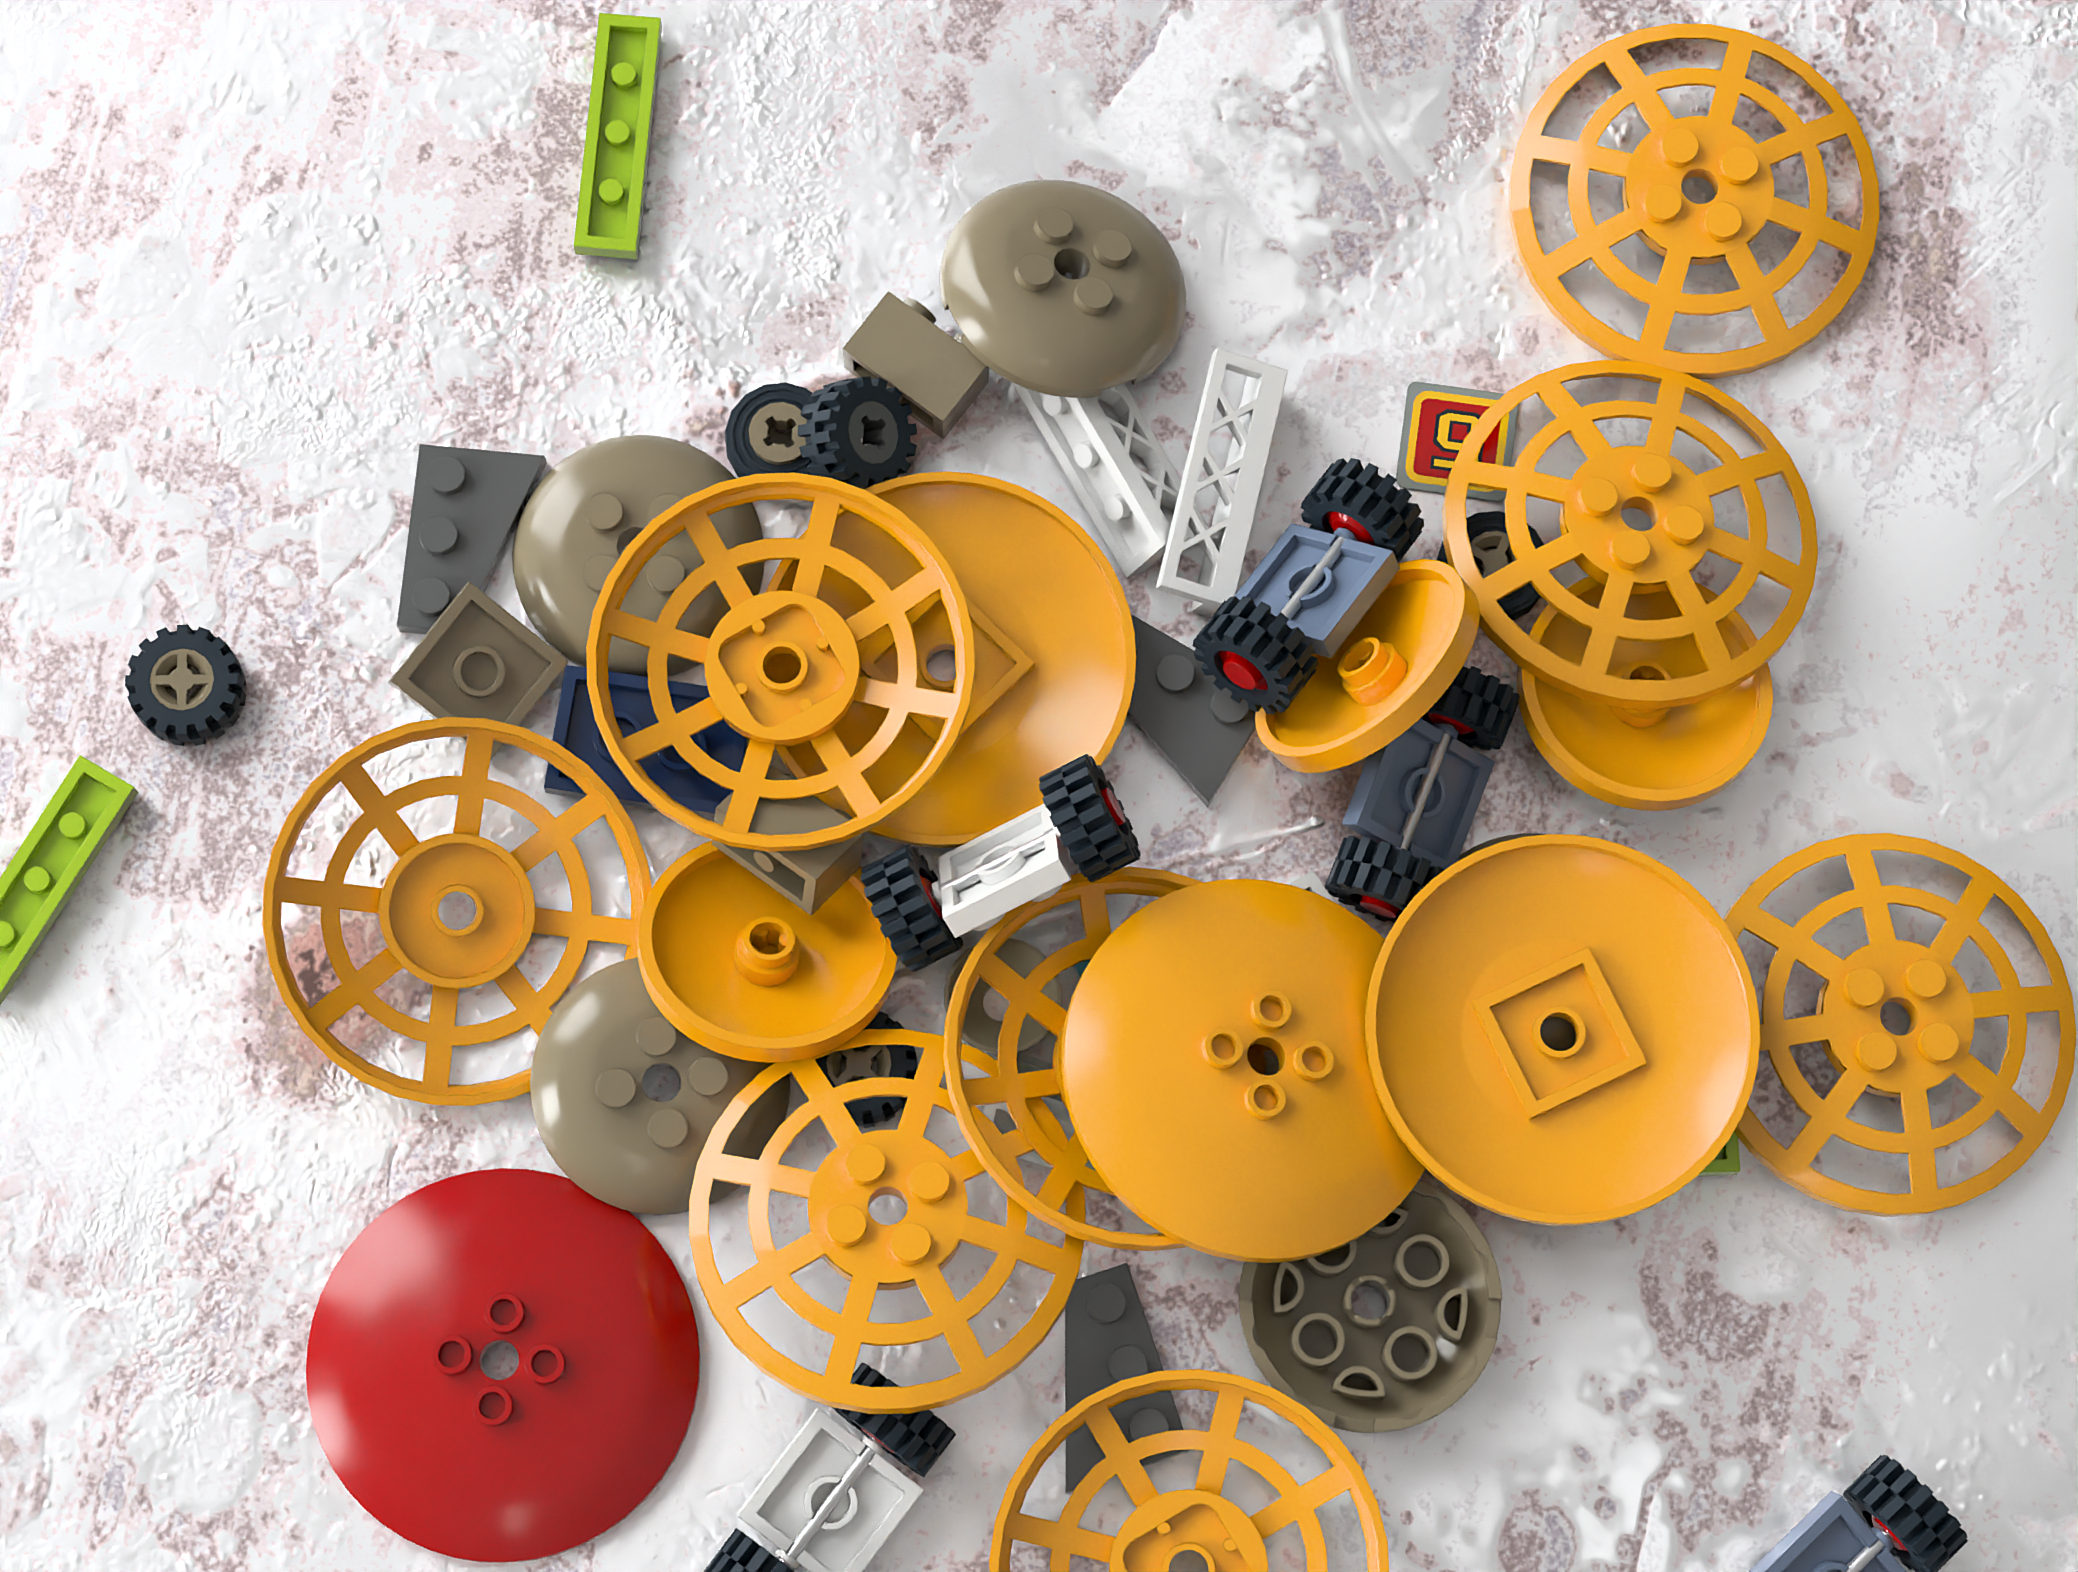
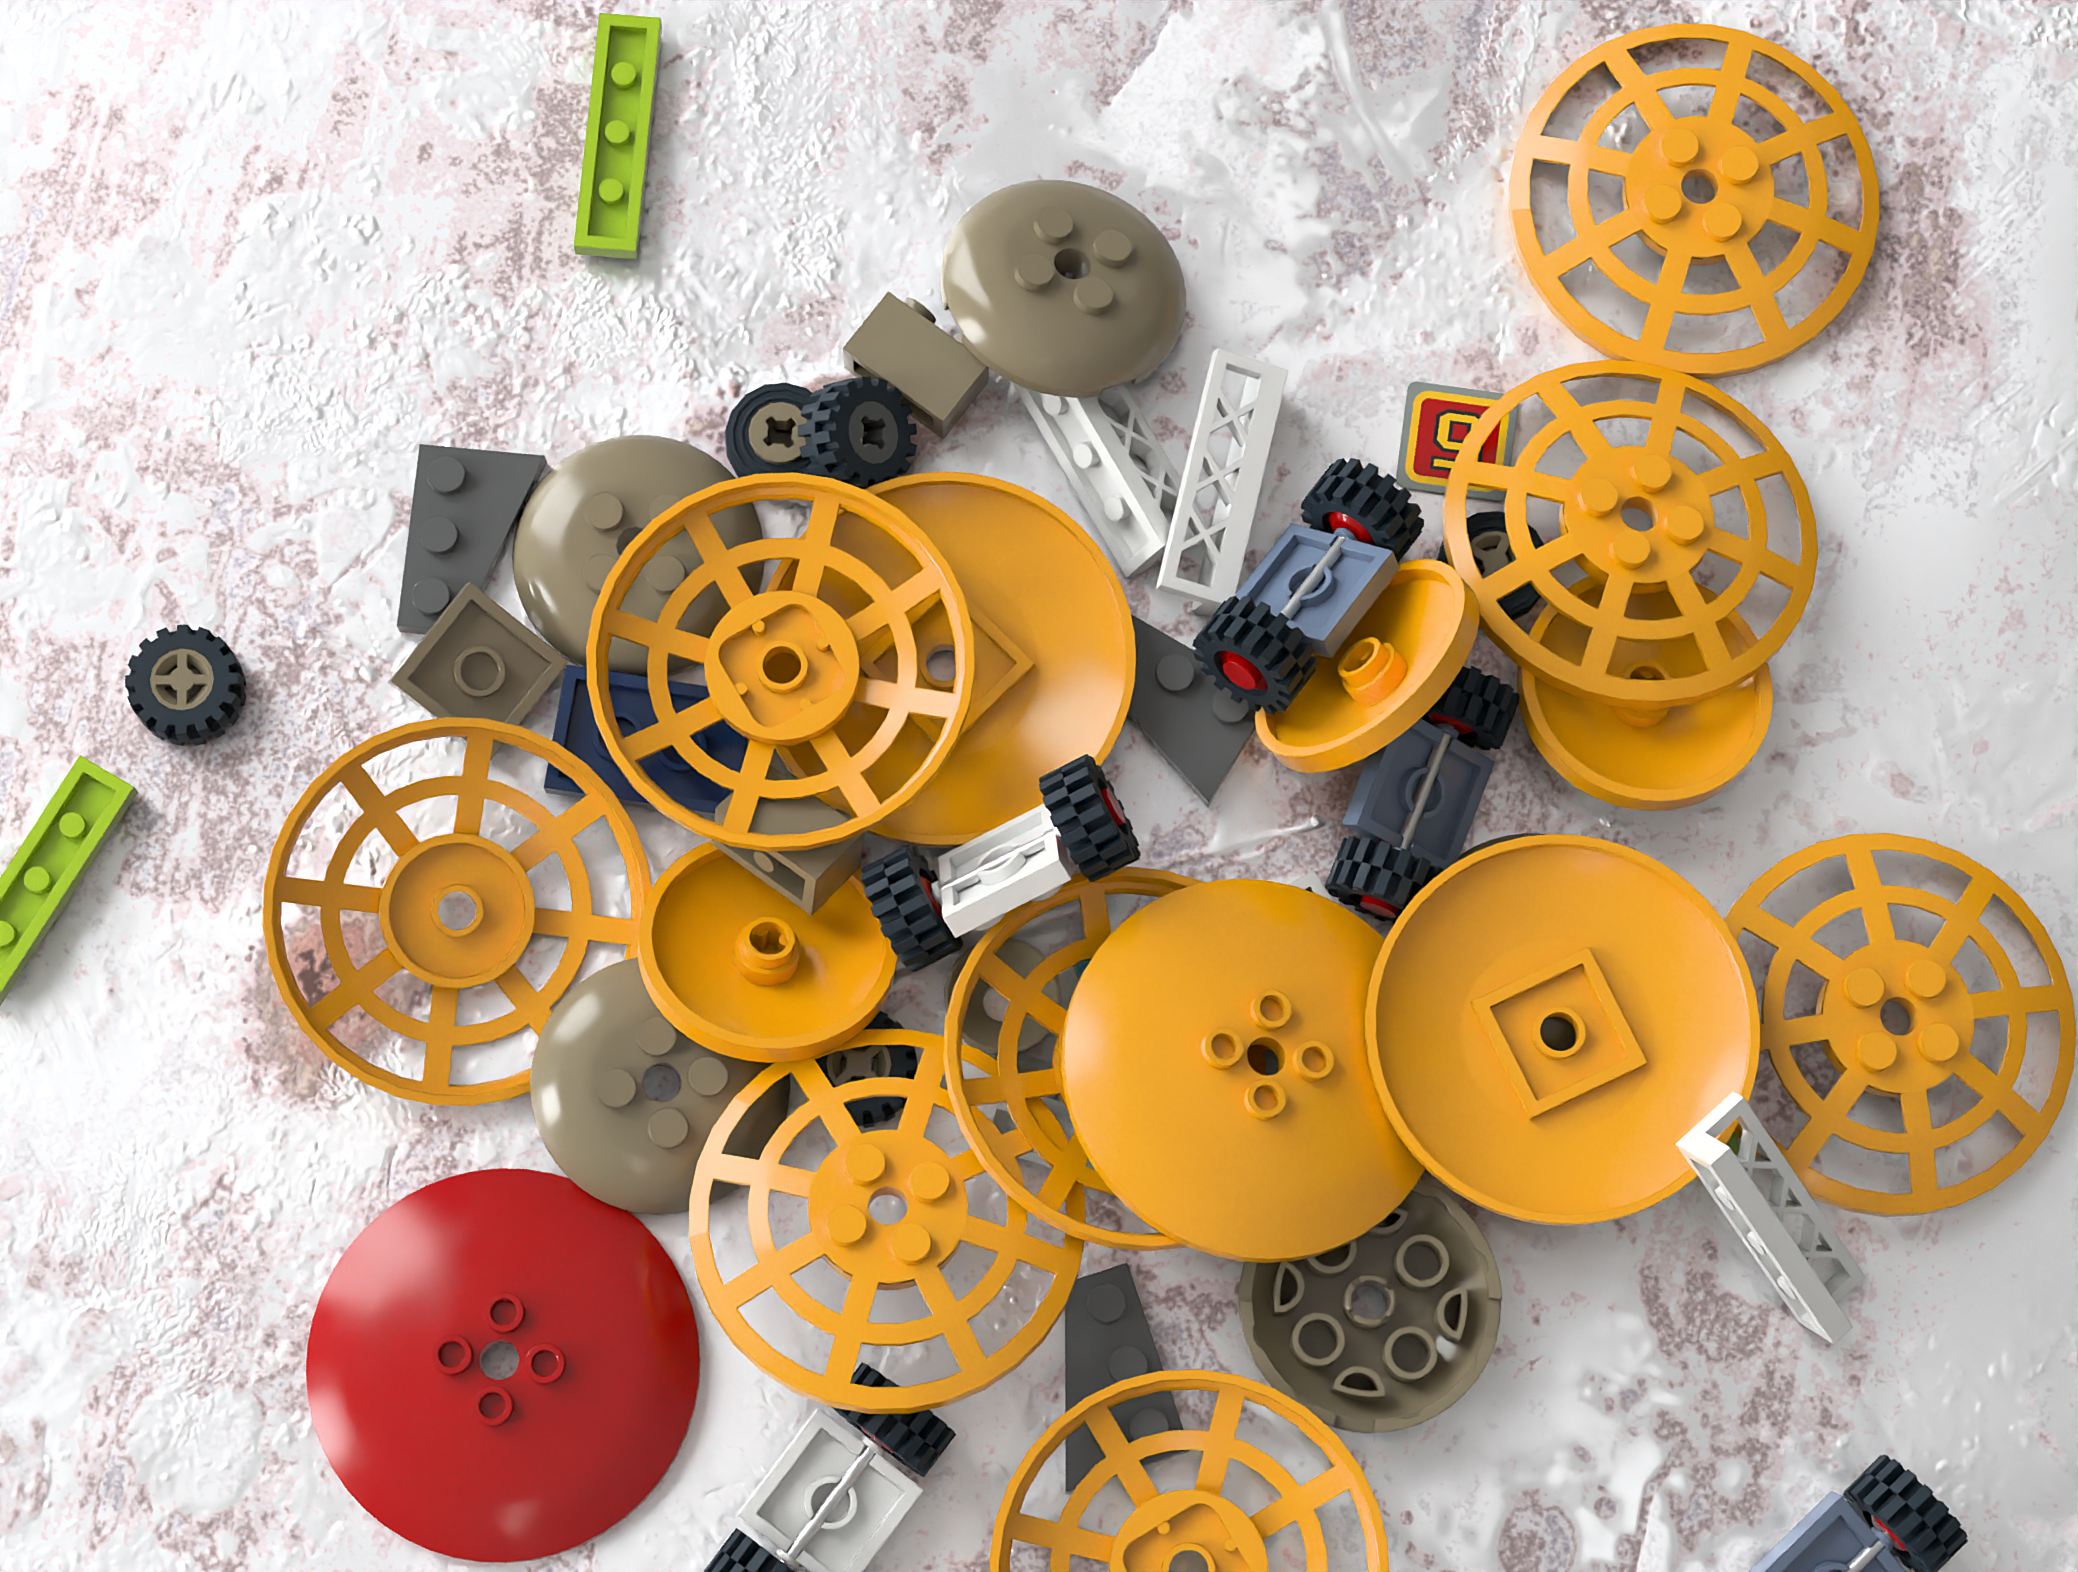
none -> white fence [1676,1091,1865,1345]

